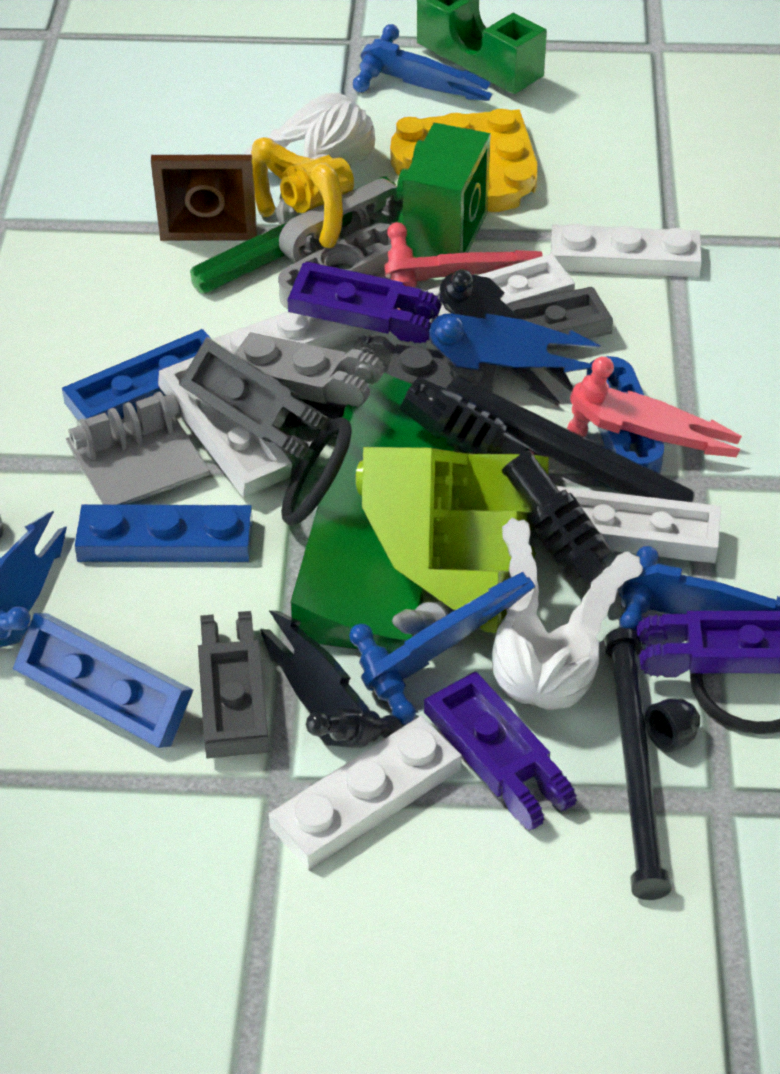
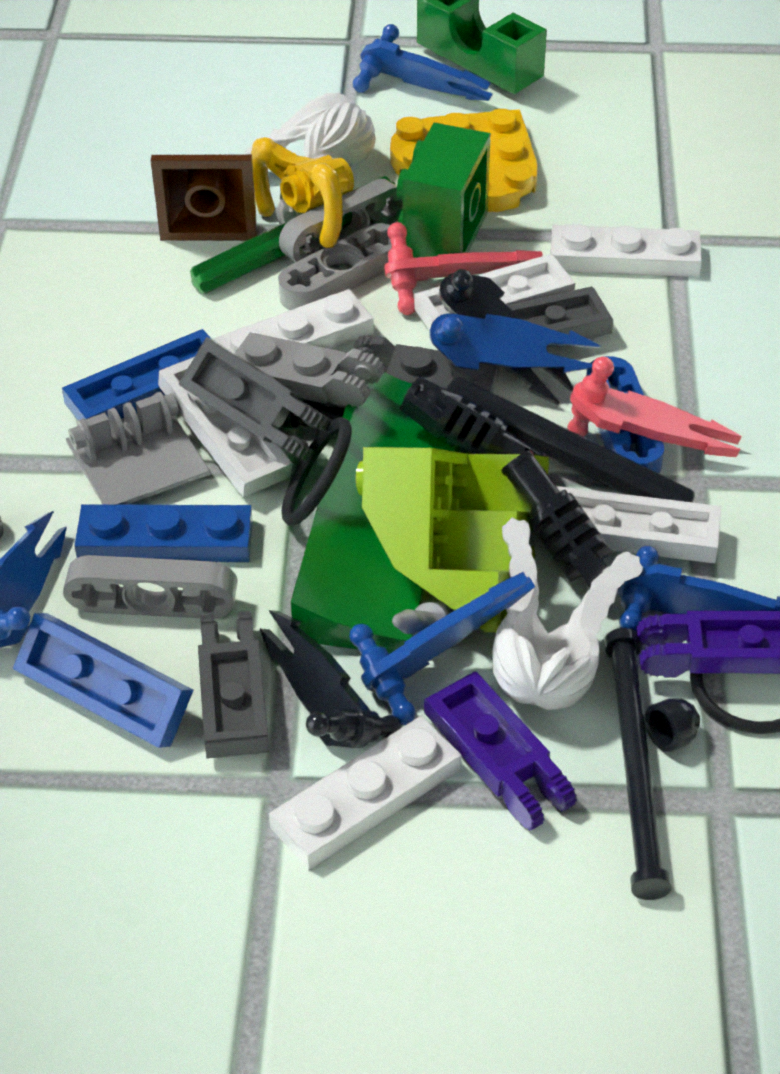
dark purple hinge [287,261,442,344] -> none
none -> light grey beam [63,555,238,619]

